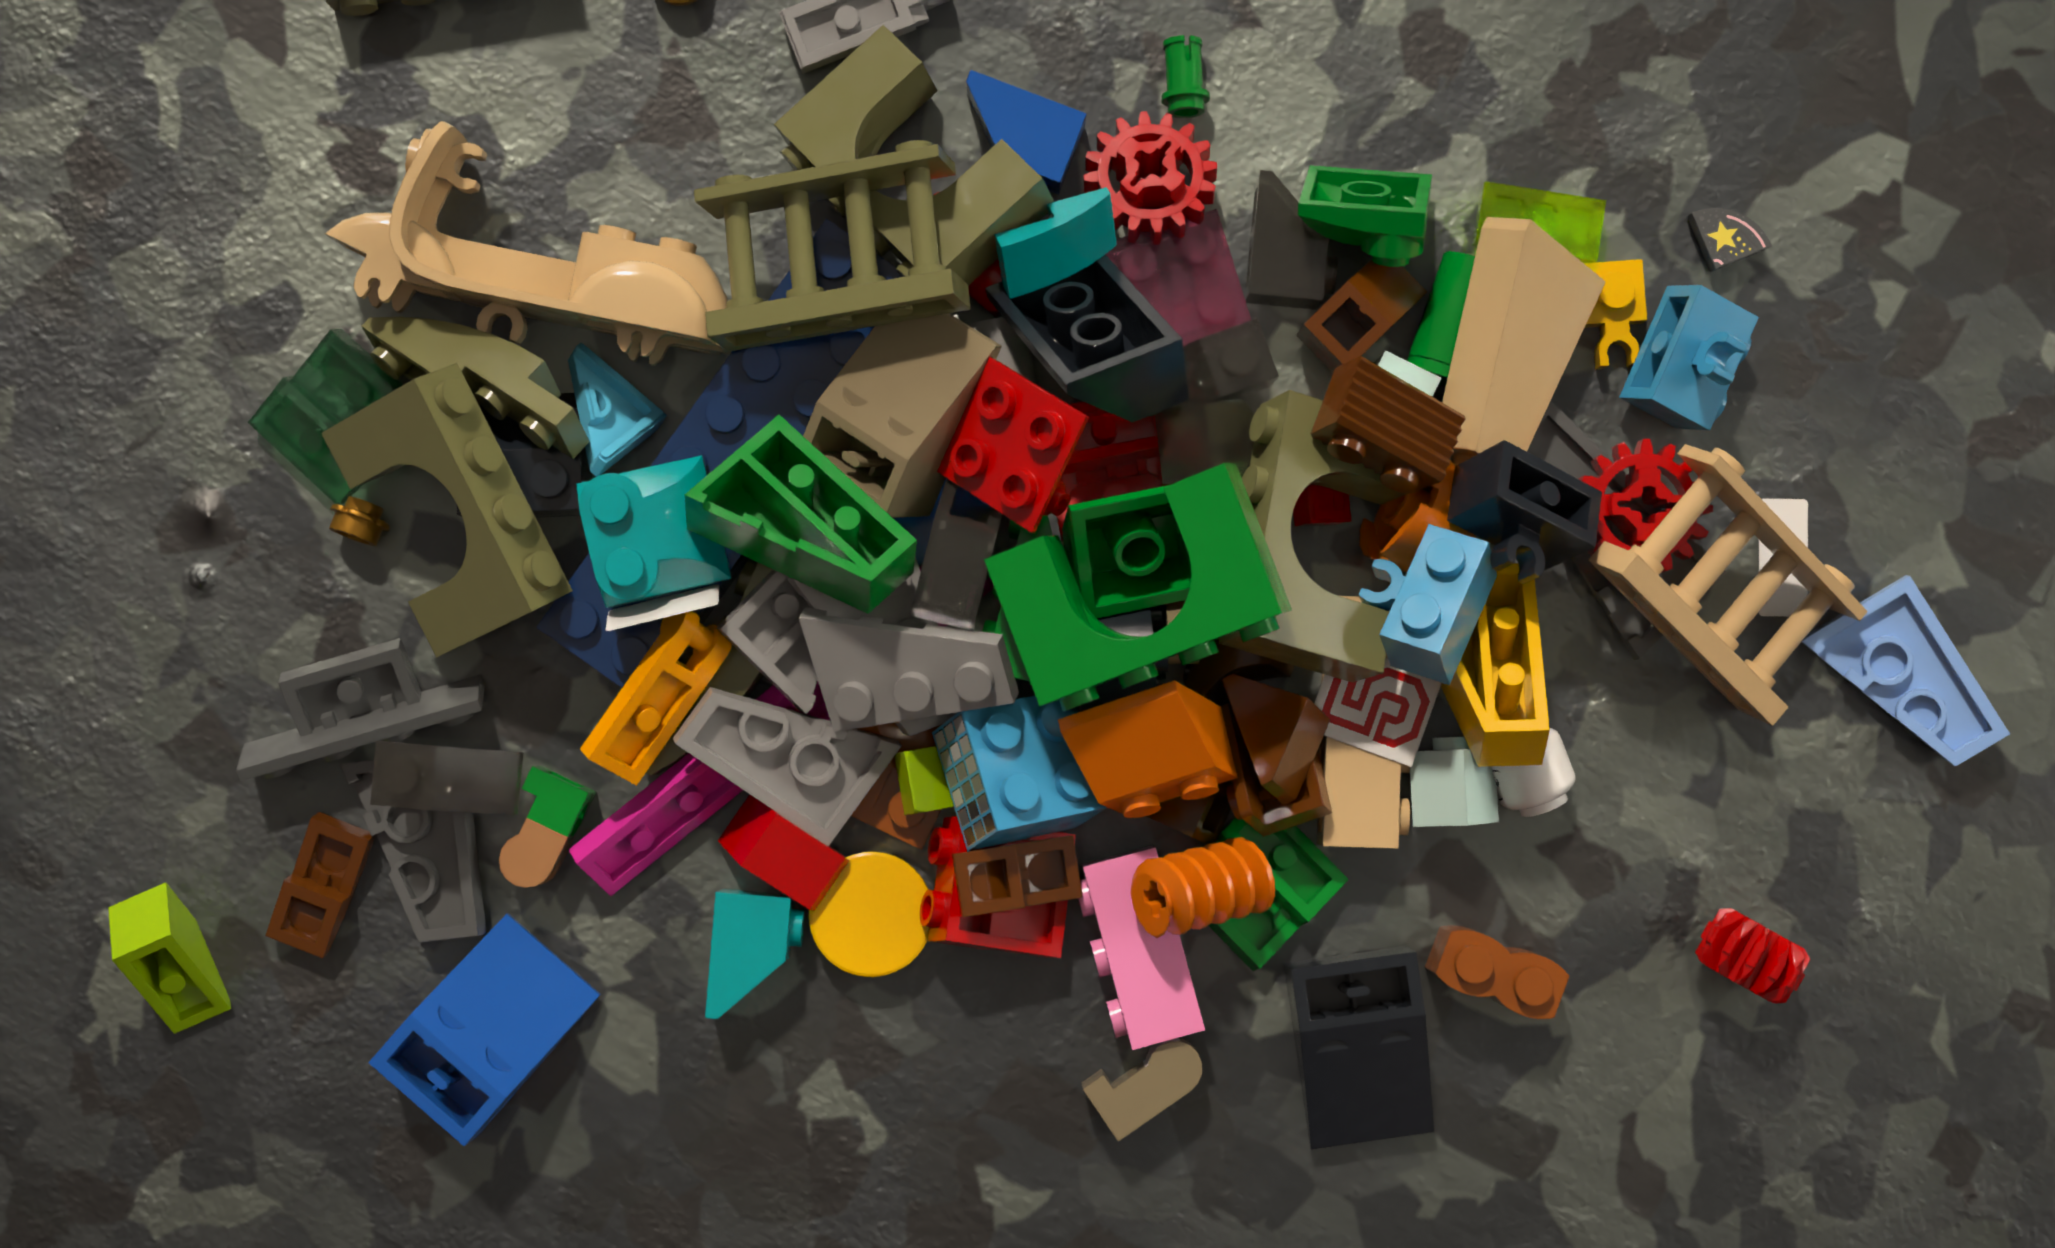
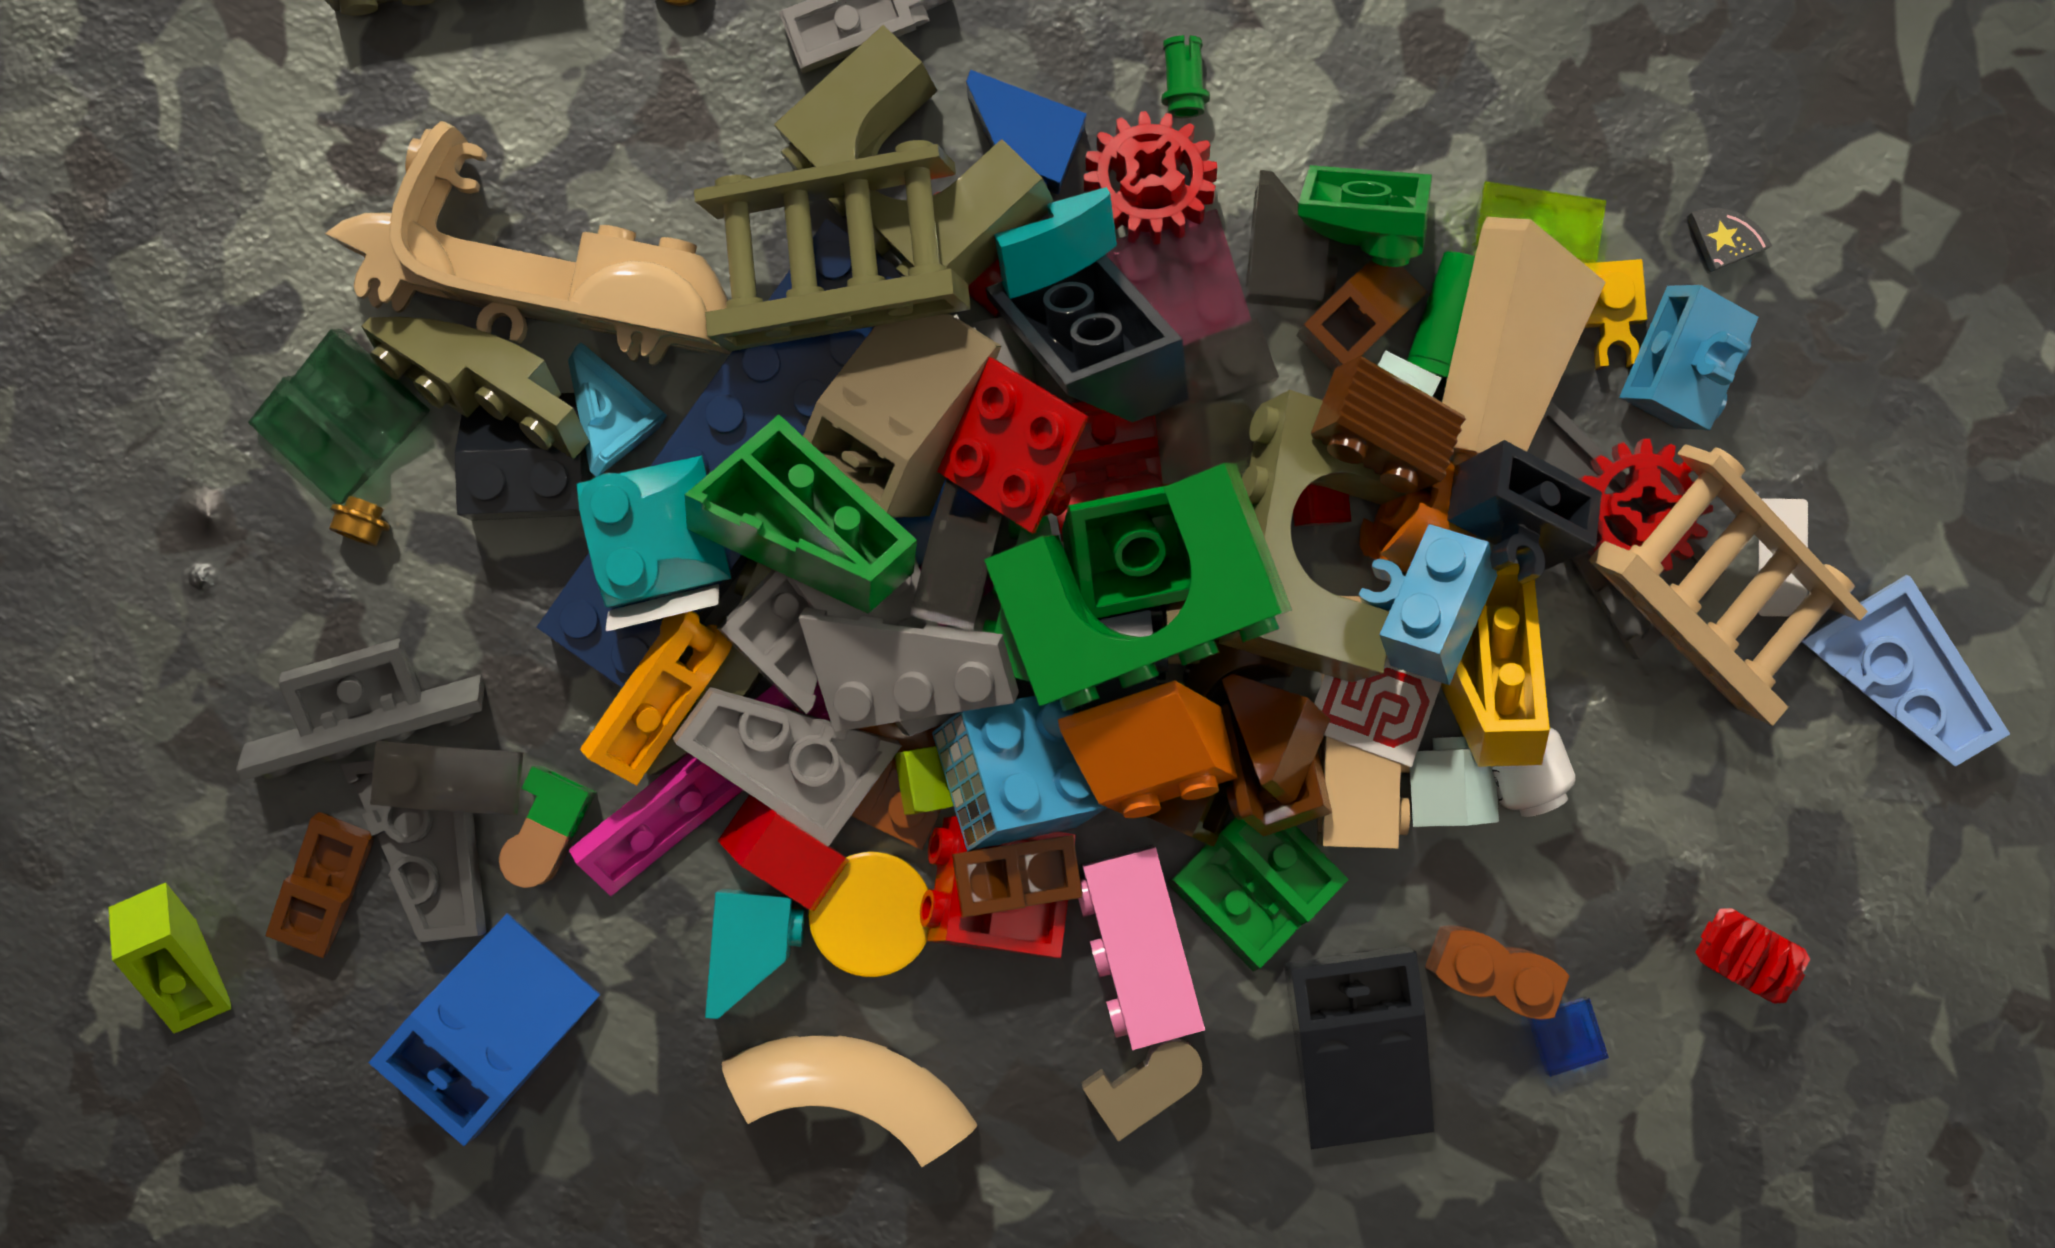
olive arch [321,363,573,658] -> none
orange piece [1130,837,1275,938] -> none
none -> tan brick [722,1035,977,1167]
none -> clear blue tile [1528,997,1609,1077]

